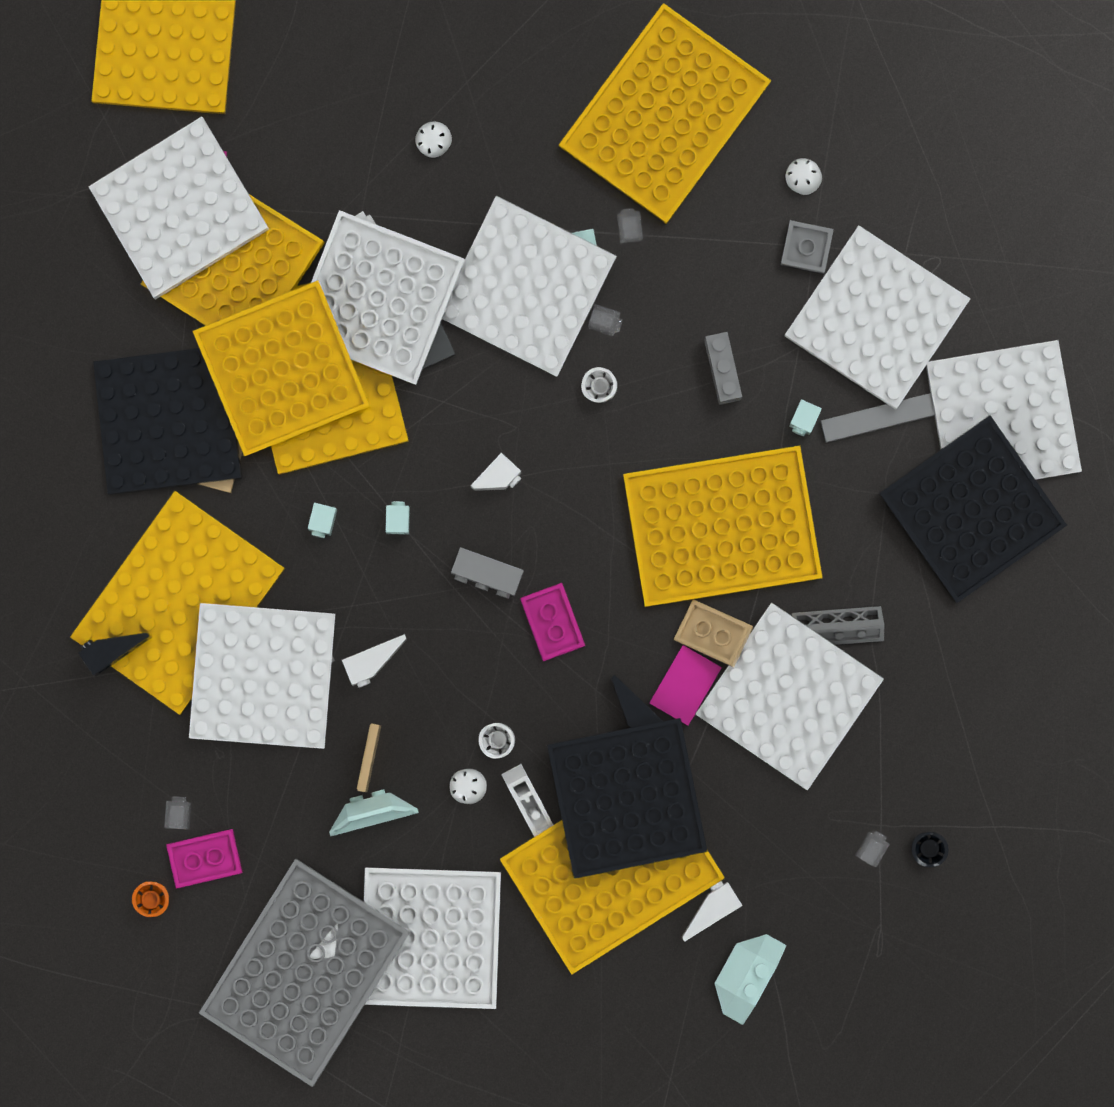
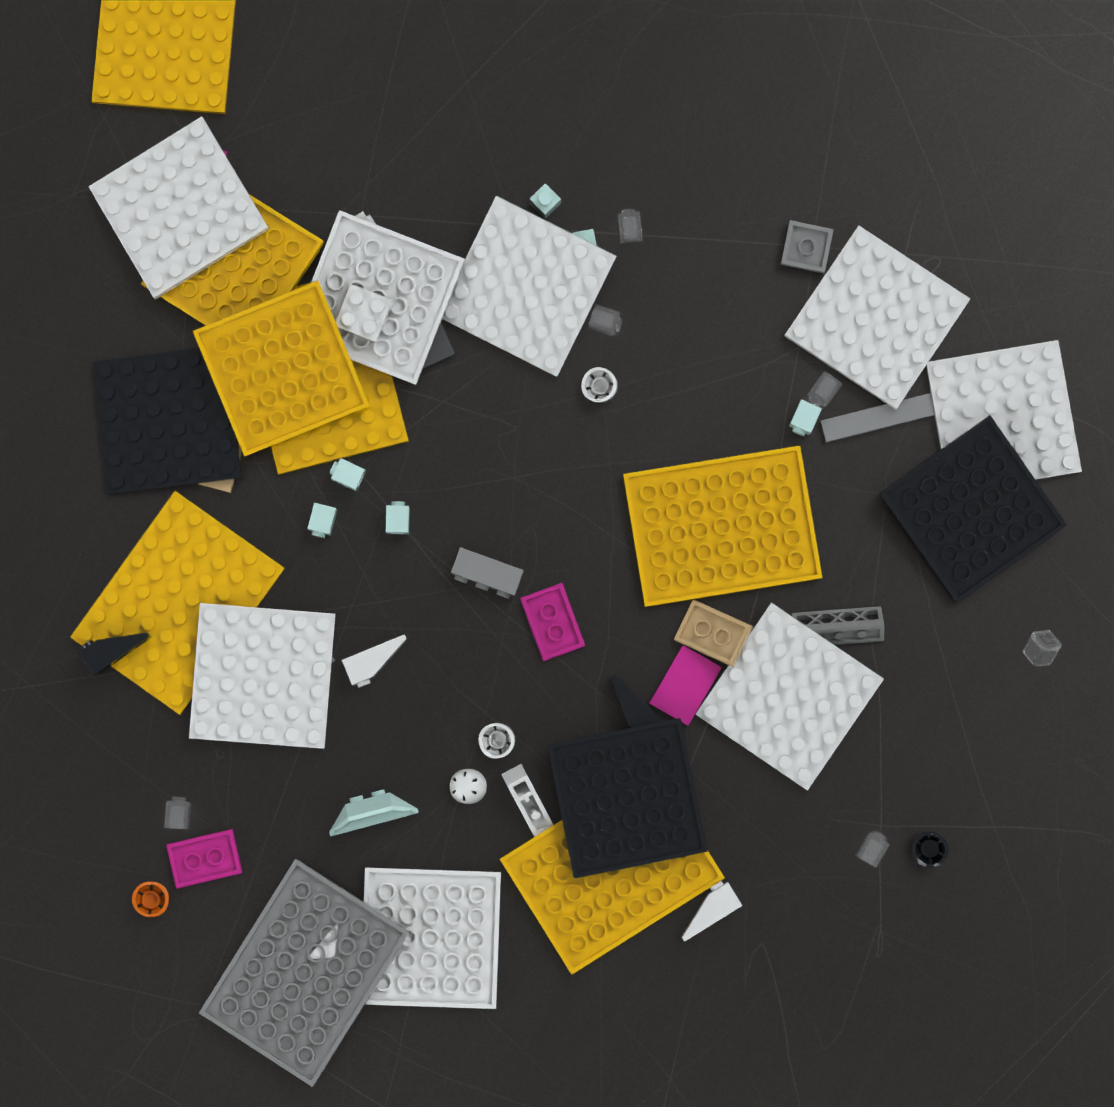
tan tile [357,723,381,792] -> none
white helmet [415,121,452,158] -> none
white slope [471,453,521,491] -> none
yellow plate [559,3,771,224] -> none
light grey brick [704,332,742,405] -> none
light aqua wedge [715,934,786,1025] -> none
white helmet [785,158,822,195] -> none
none -> light aqua brick [329,458,366,492]
none -> white plate [336,284,393,343]
none -> light aqua brick [529,184,561,219]
none -> clear brick [807,371,842,408]
none -> clear panel [1023,630,1062,666]

